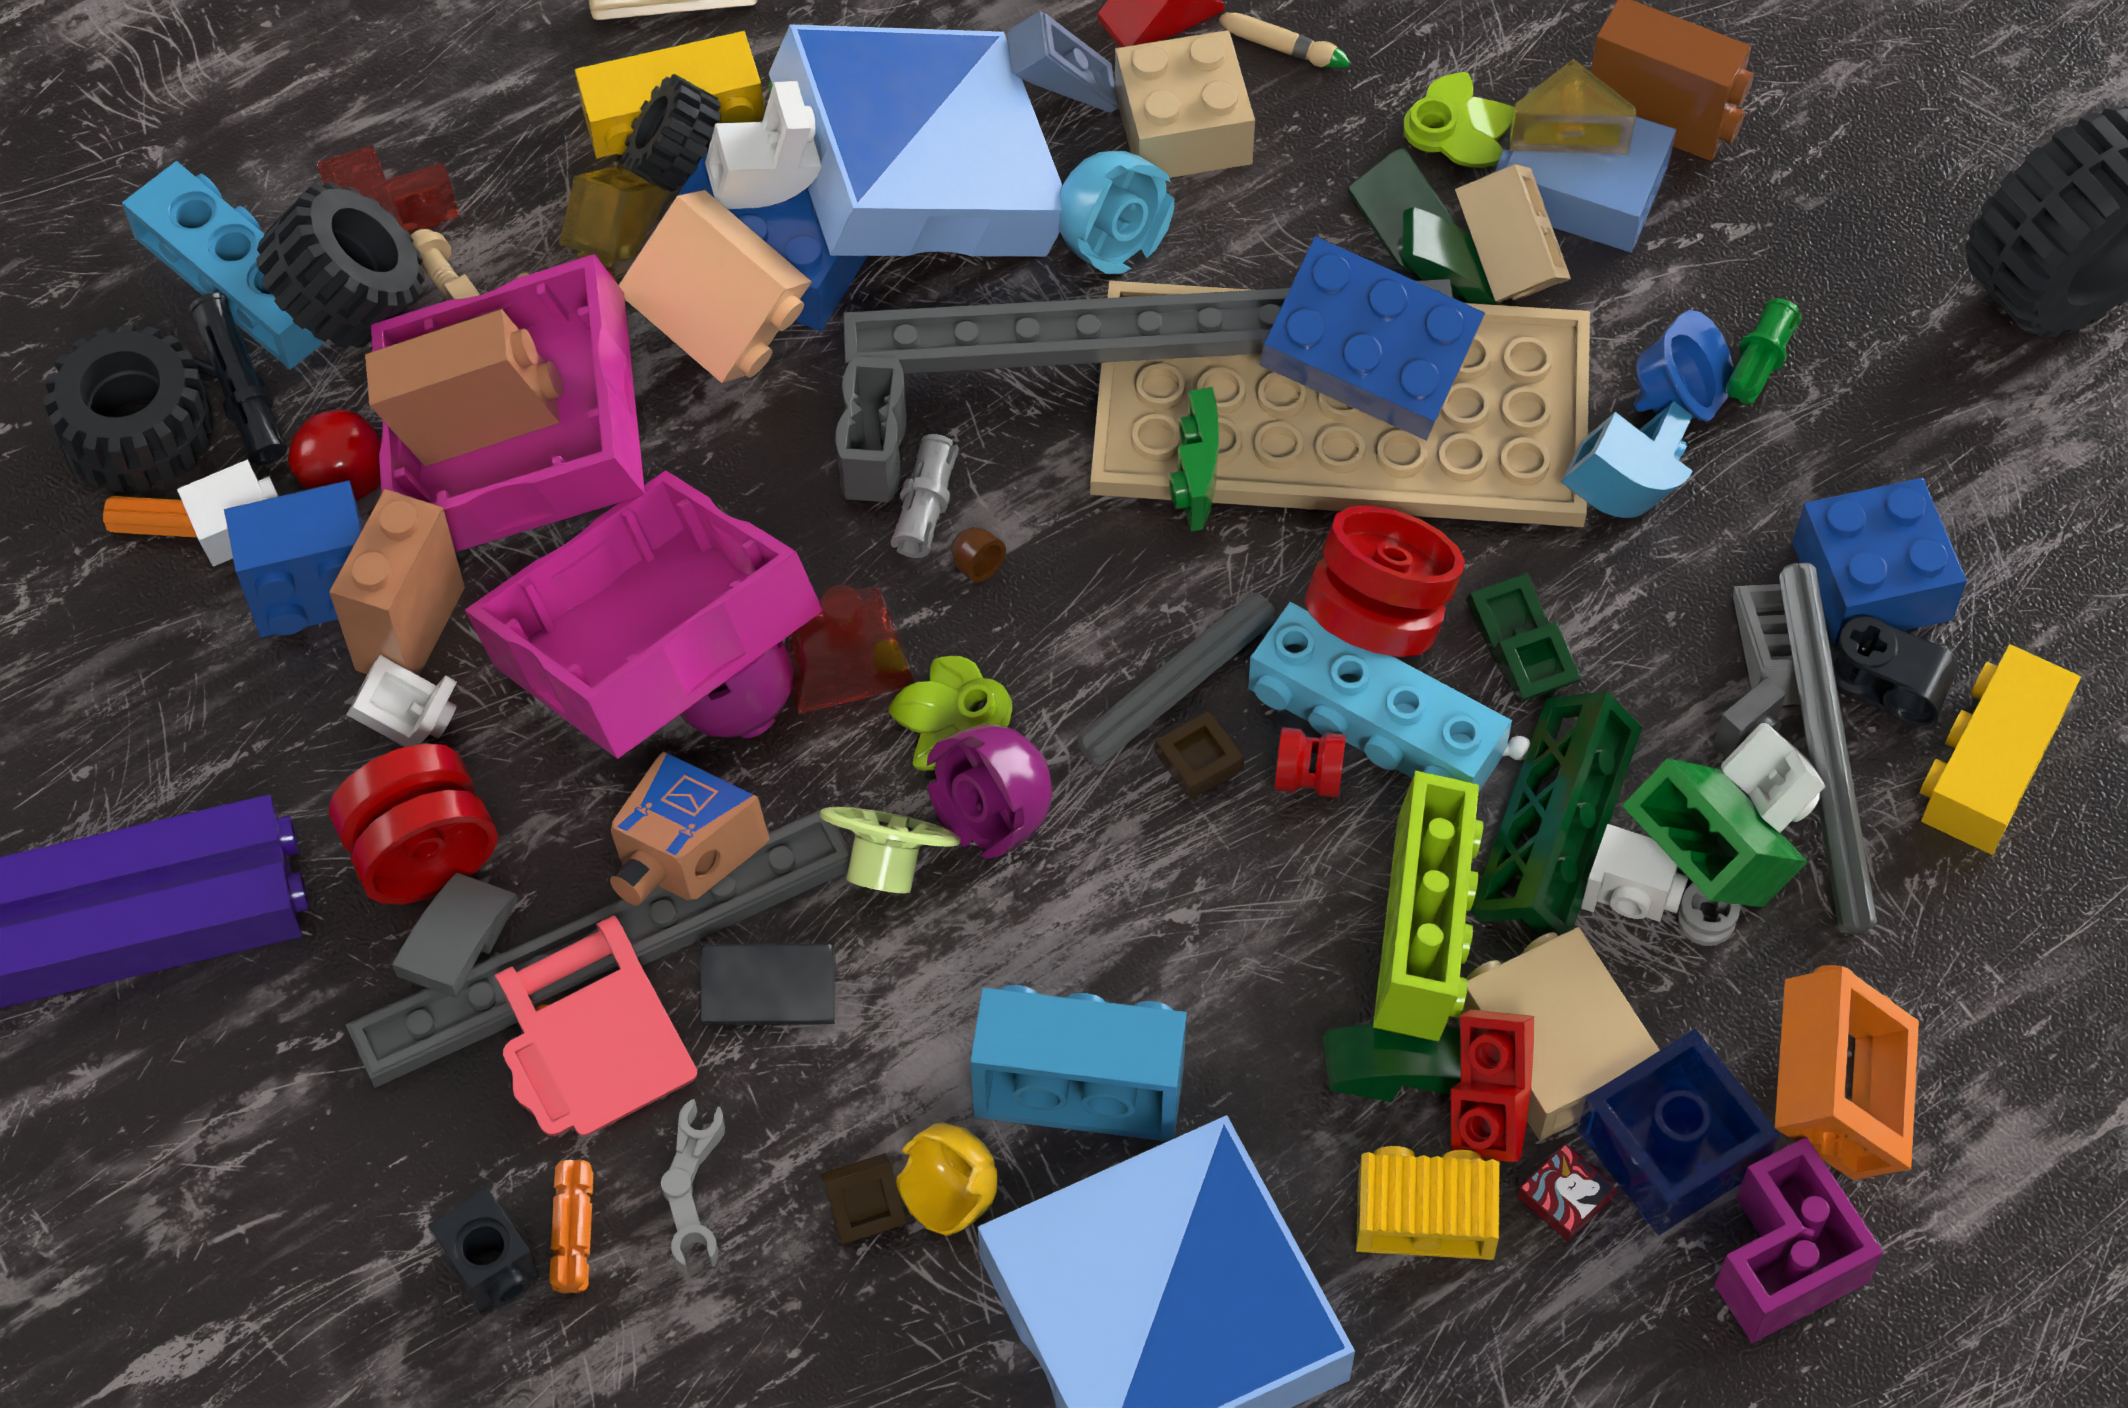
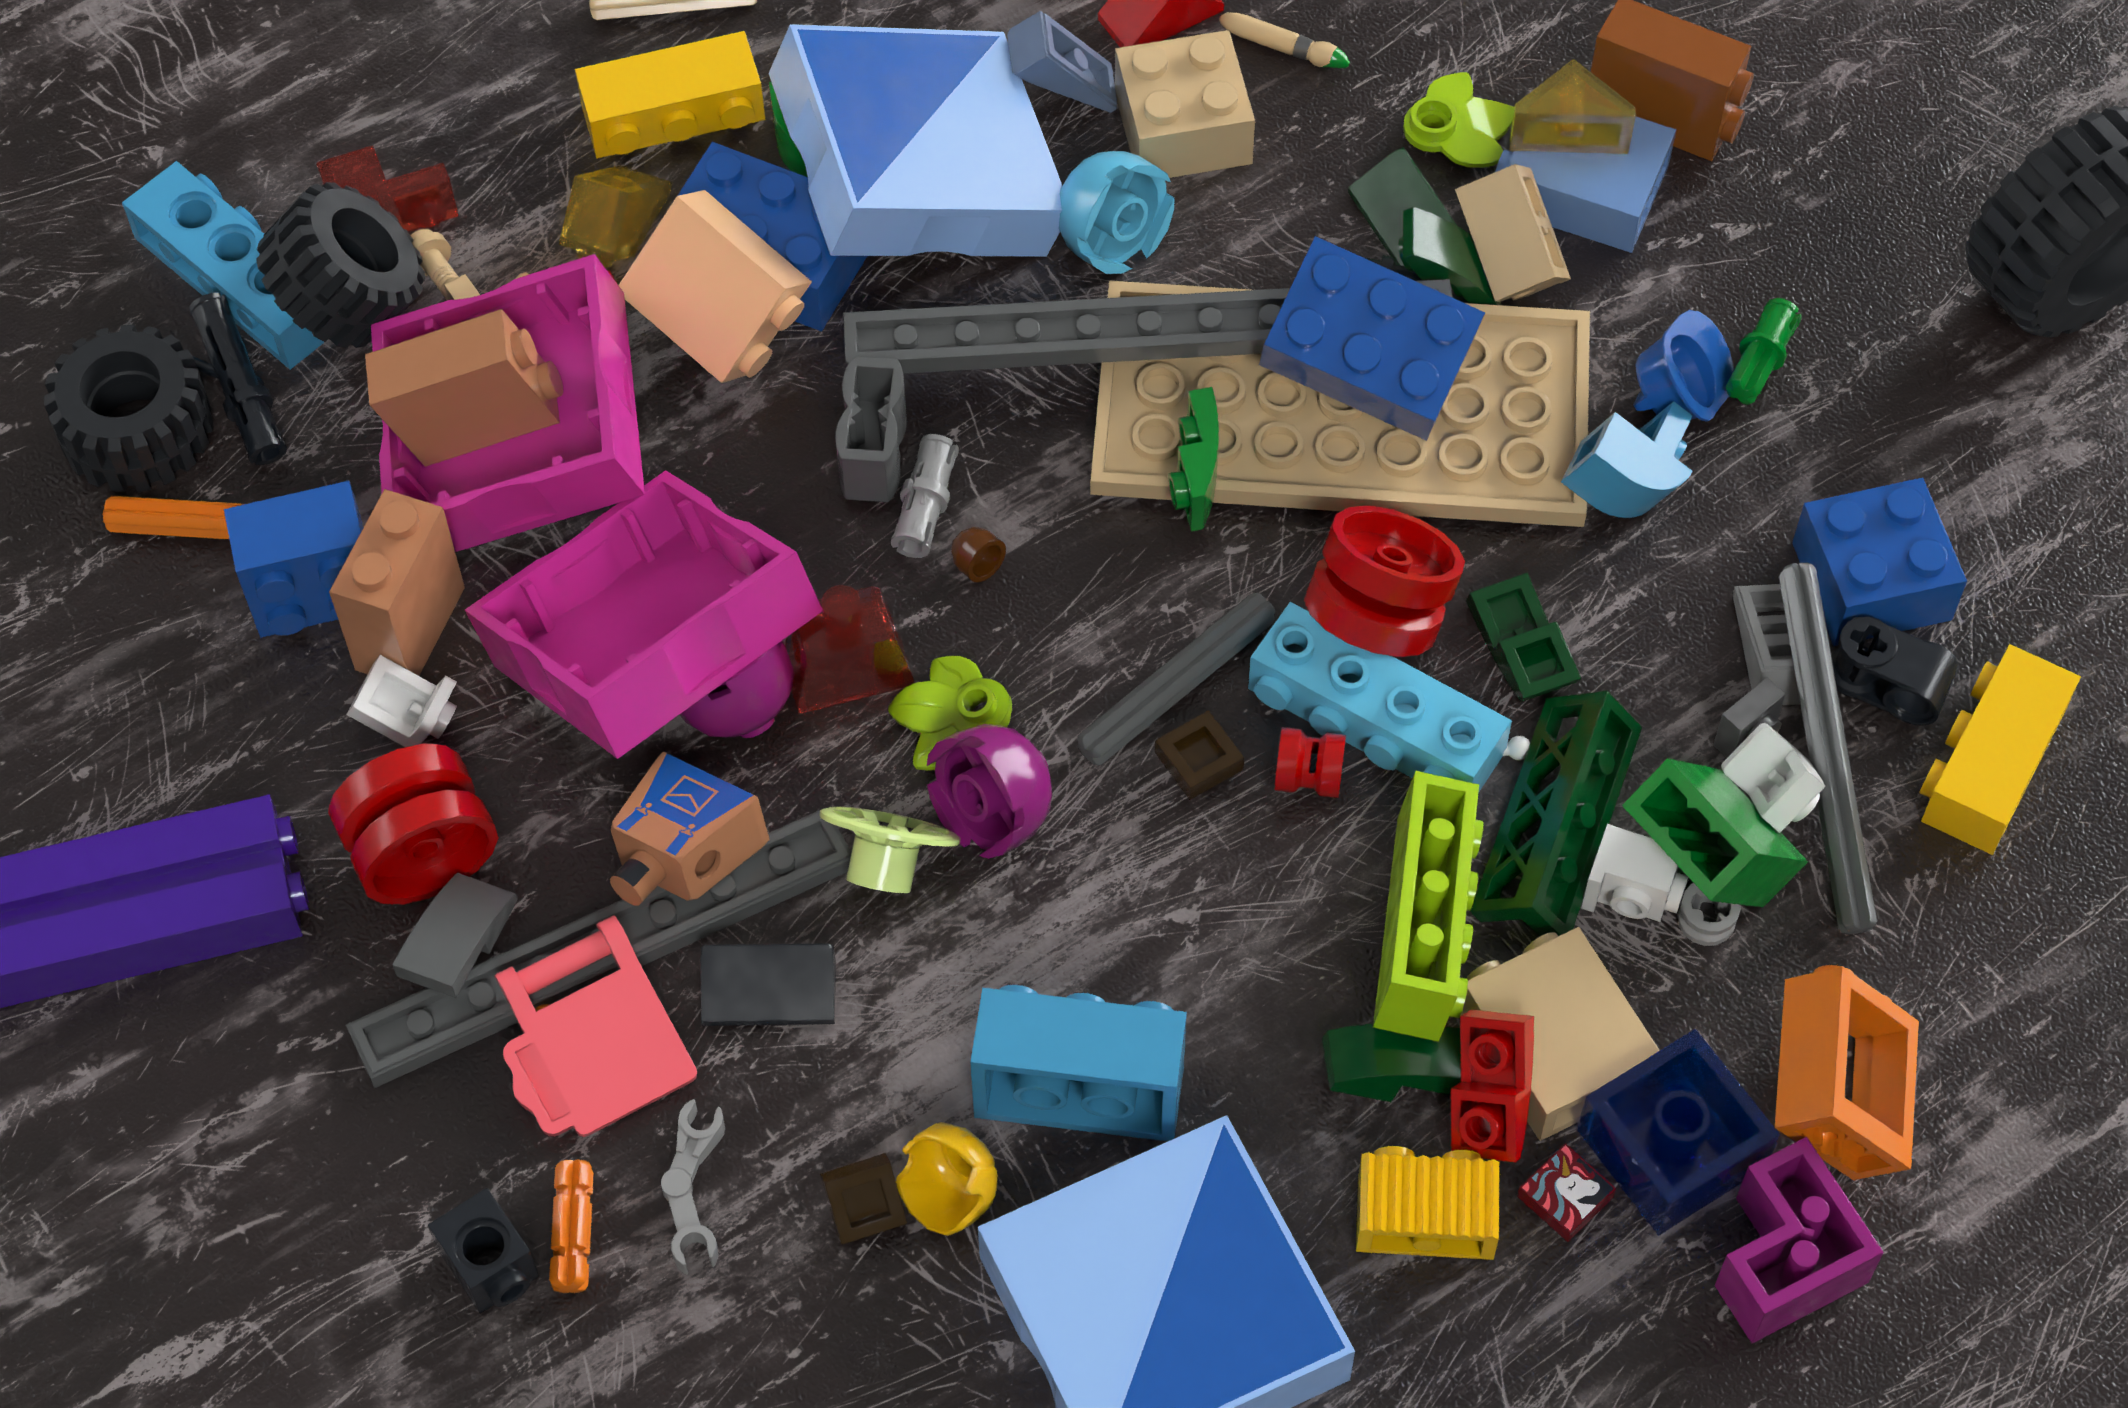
white brick [177,459,279,567] -> none
red hair [287,409,382,501] -> none
black tyre [622,74,721,192] -> none
white brick [705,81,822,209] -> none

